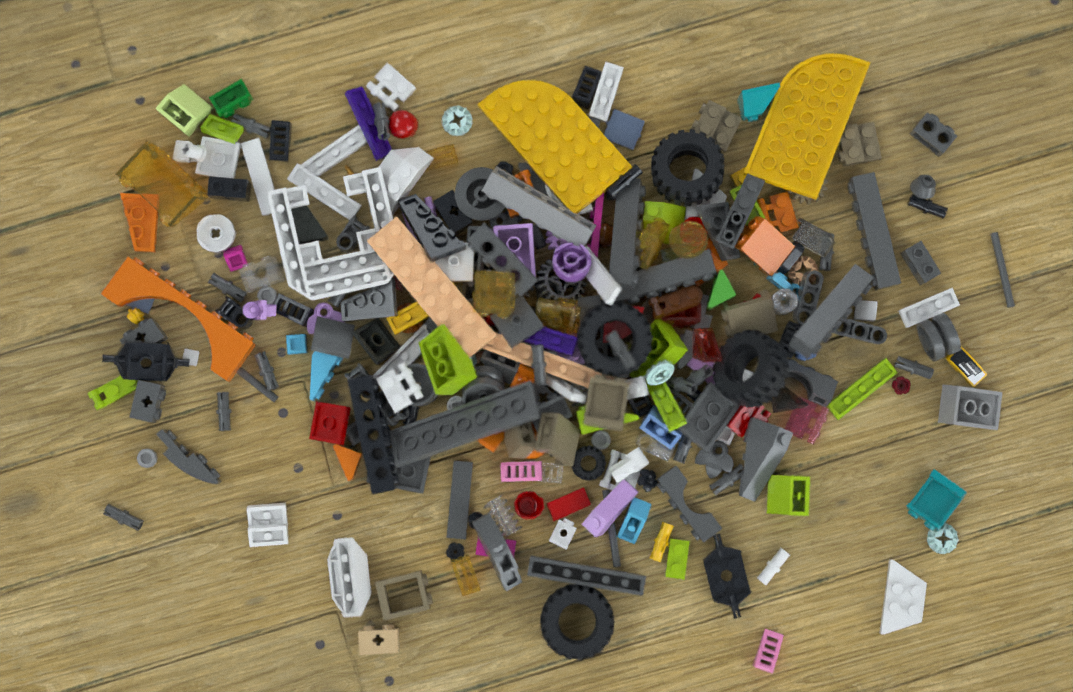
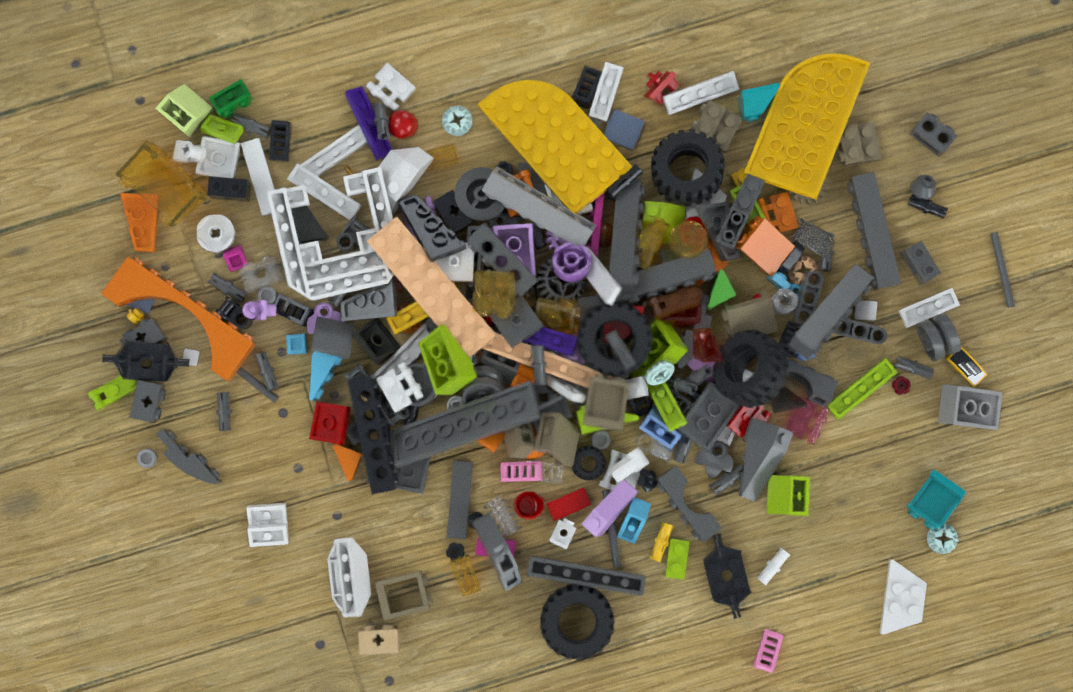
dark grey pin [103,504,144,531] -> none
none -> red hips [644,71,679,105]
none -> white tile [662,71,739,115]

